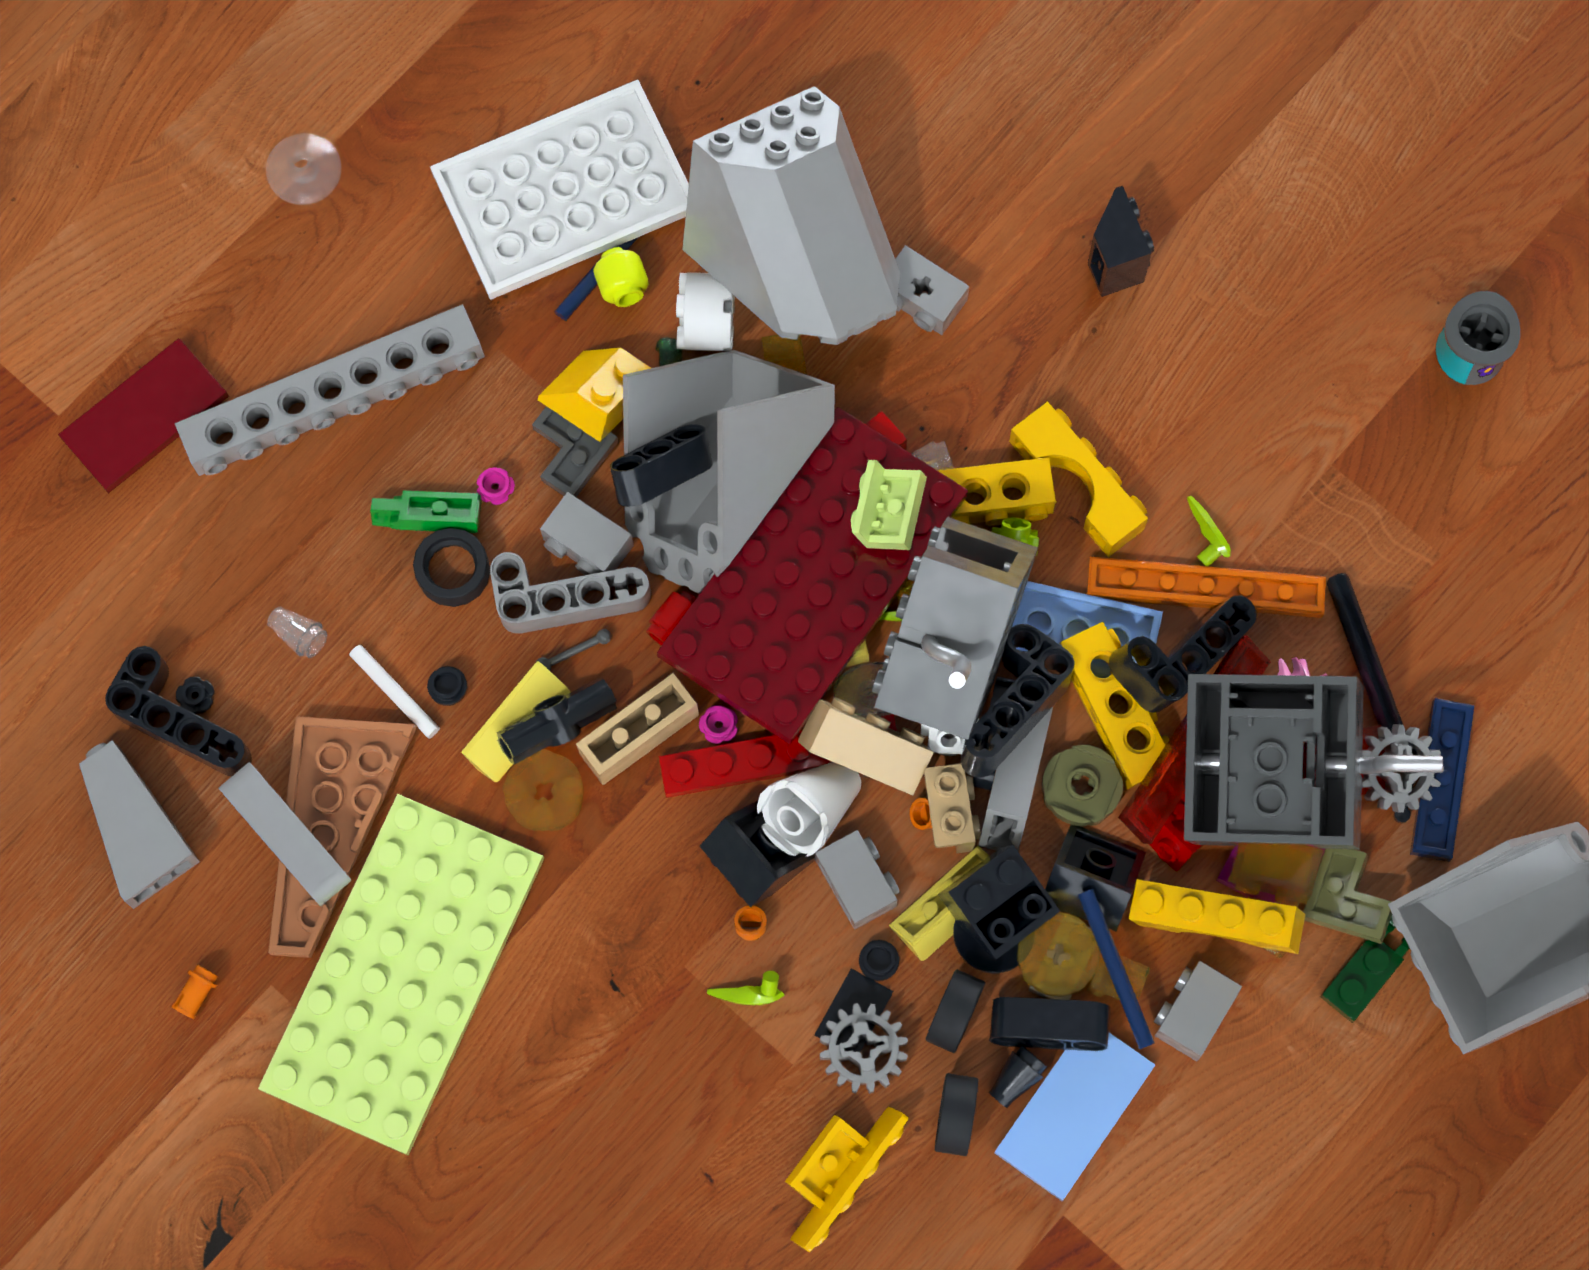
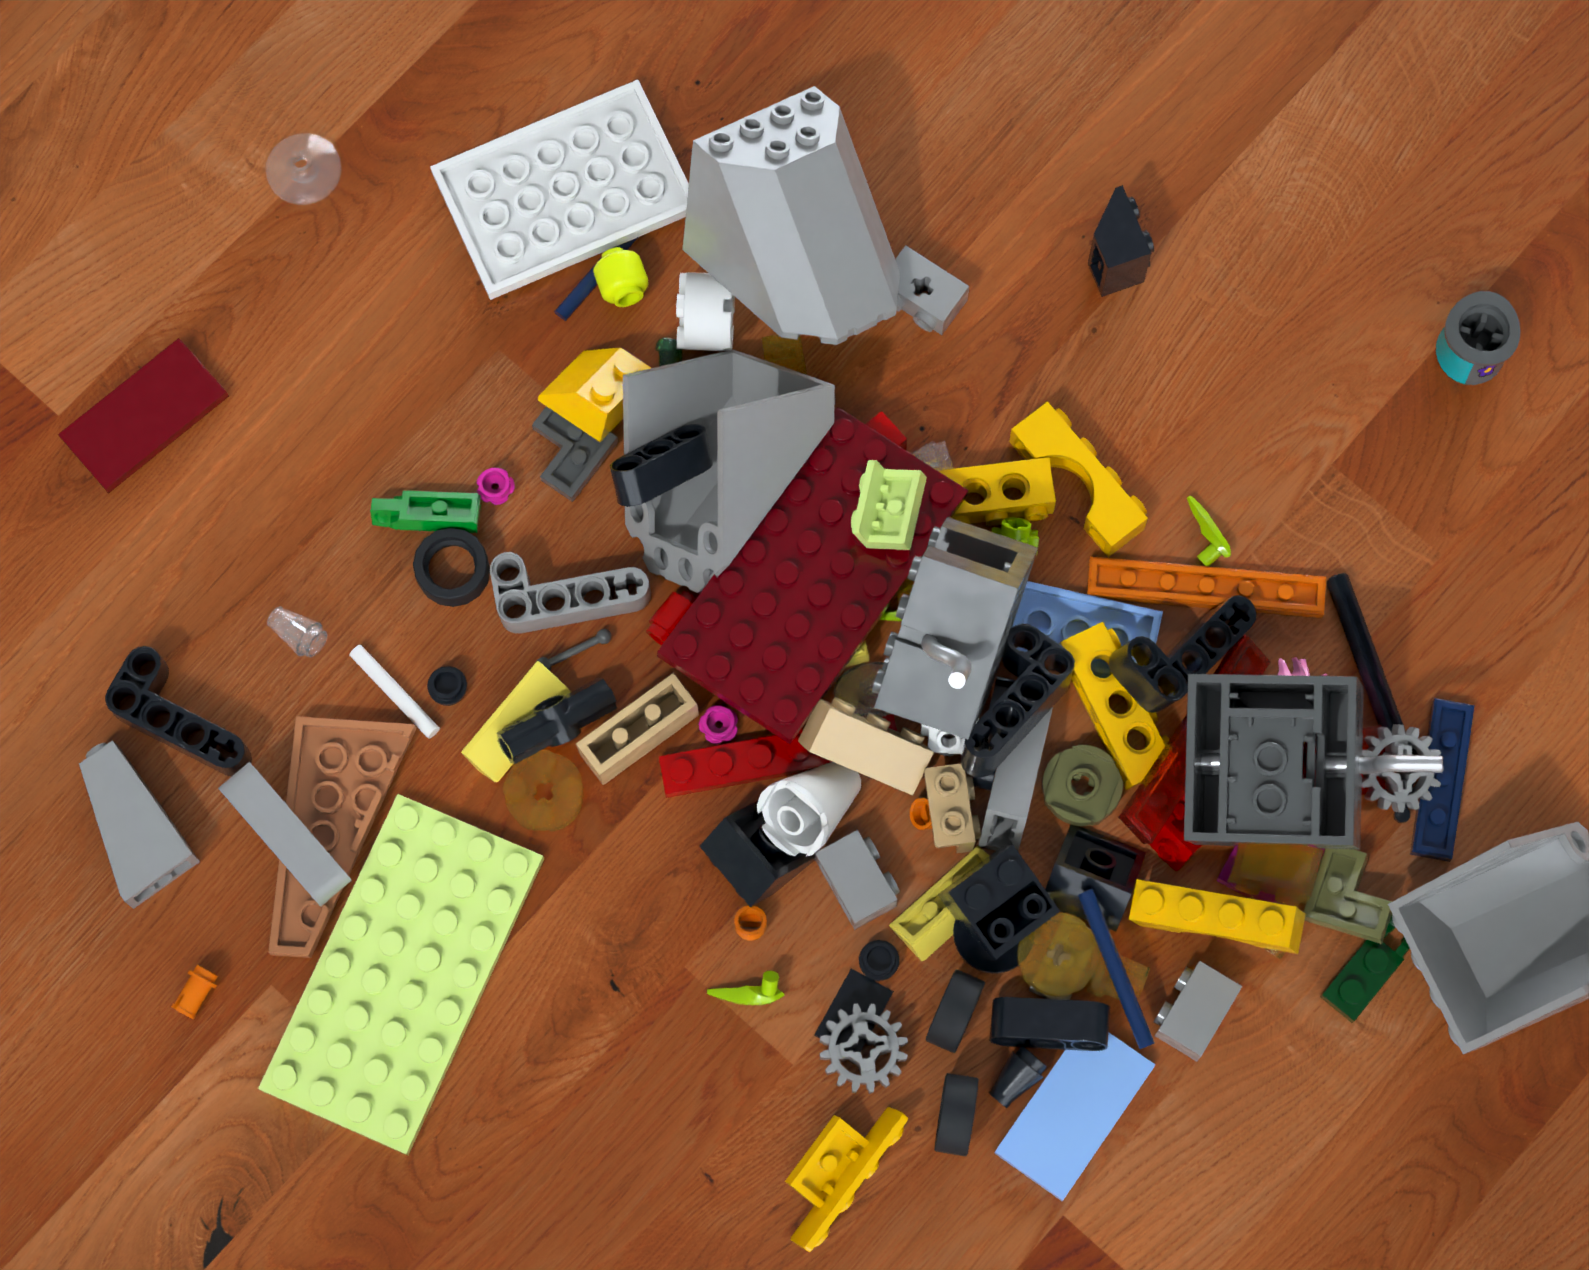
light grey brick [175,304,484,476] -> none
black plate [175,676,215,714] -> none
light grey brick [540,492,634,575] -> none

